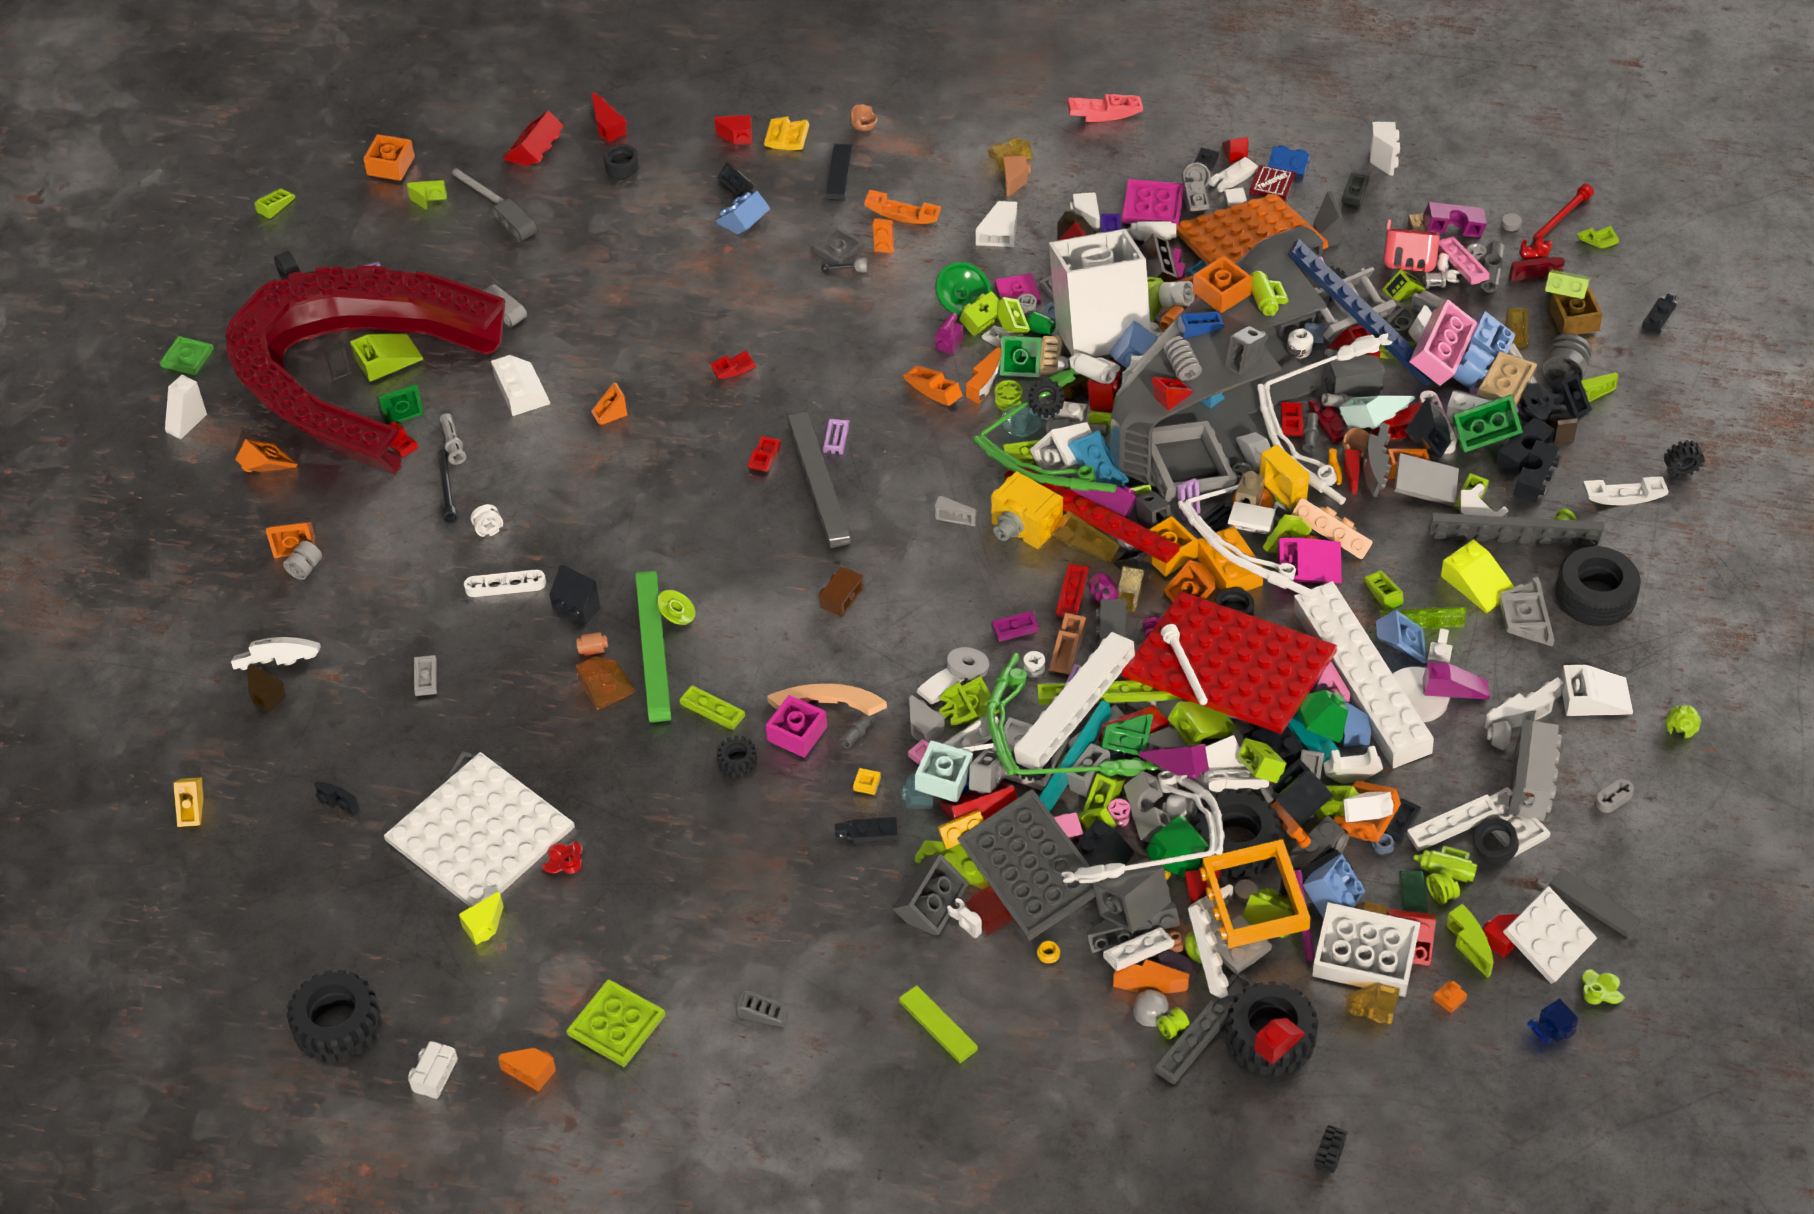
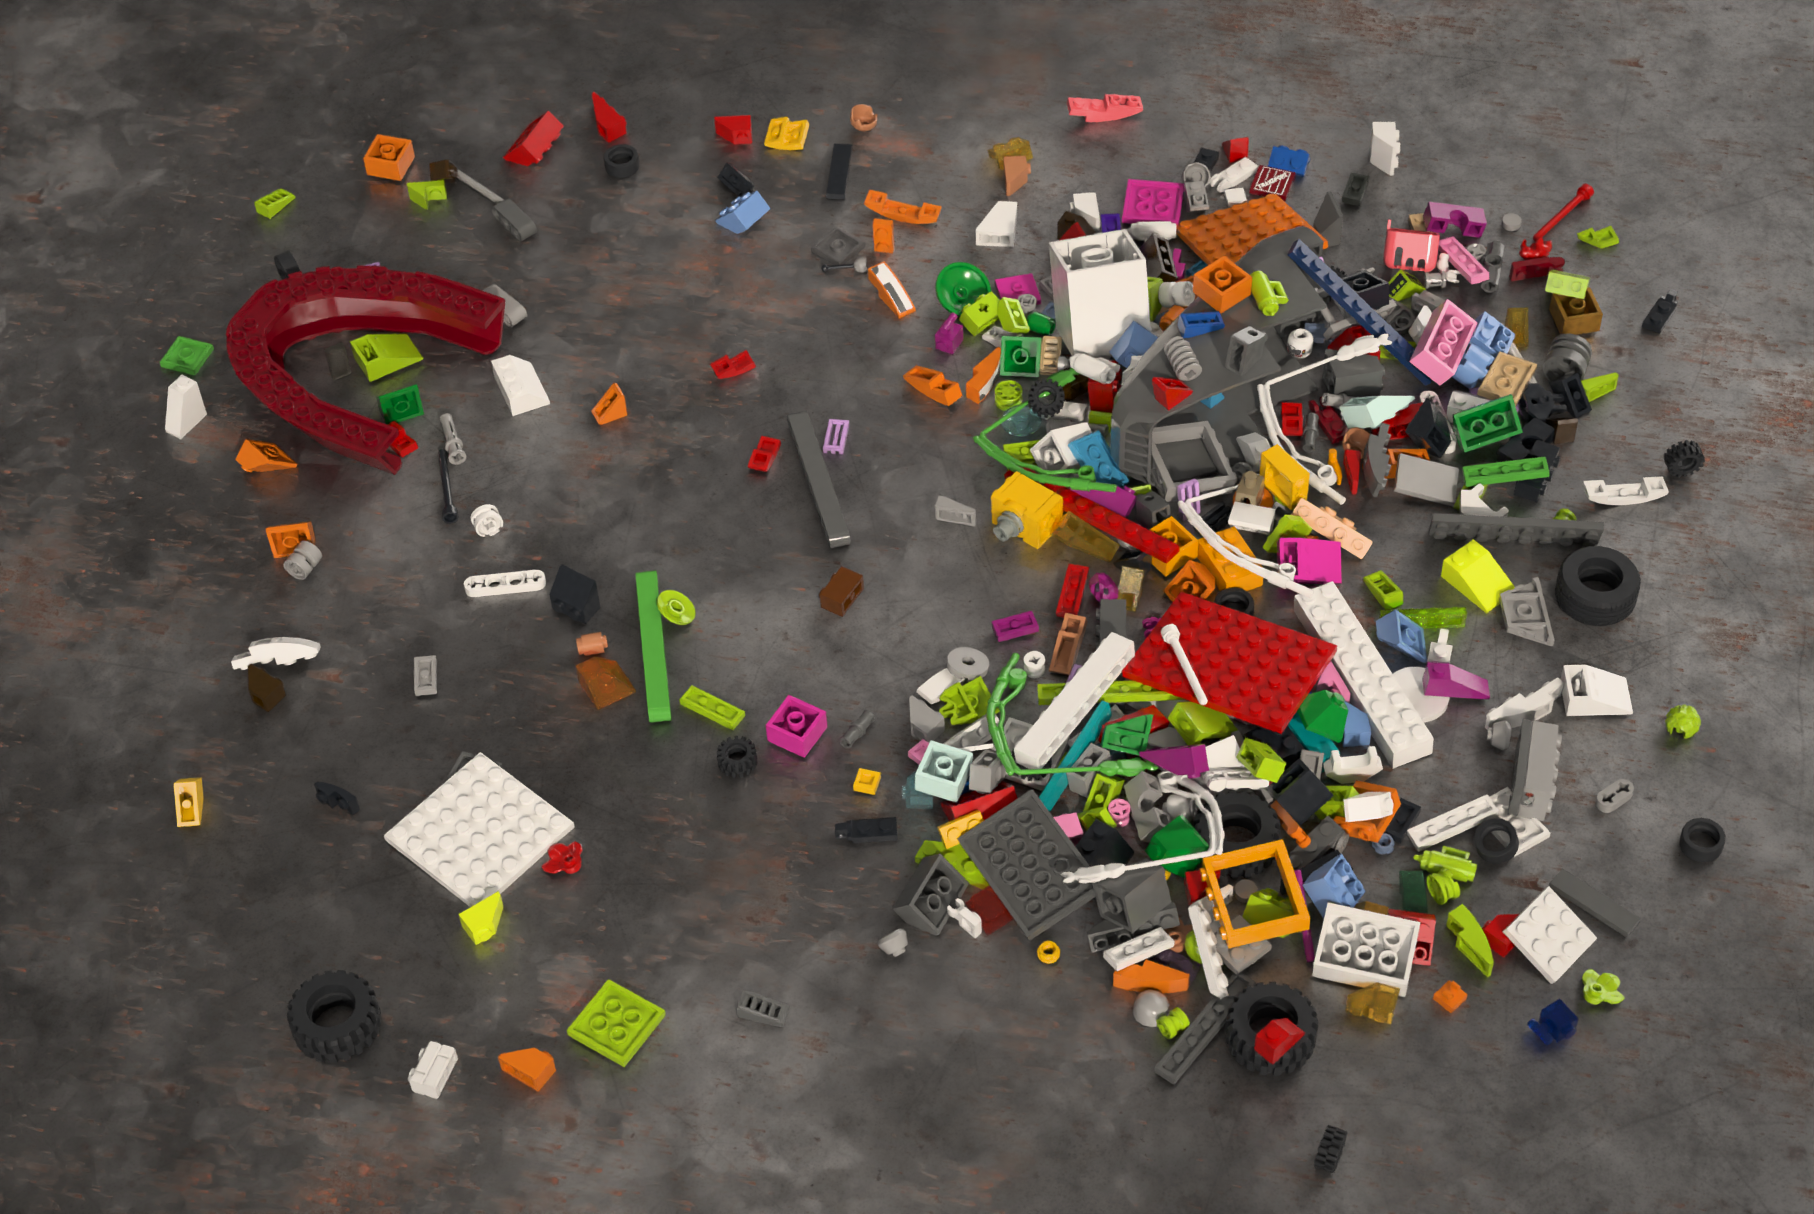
light nougat tile [767,684,887,716] -> none
lime tile [899,985,978,1064] -> none
none -> dark brown slope [429,159,458,183]
none -> slope [868,261,916,319]
none -> light grey cone [878,928,908,957]
none -> black slope [1341,270,1389,310]
none -> bright green plate [1462,457,1549,487]
none -> black tyre [1679,818,1726,863]

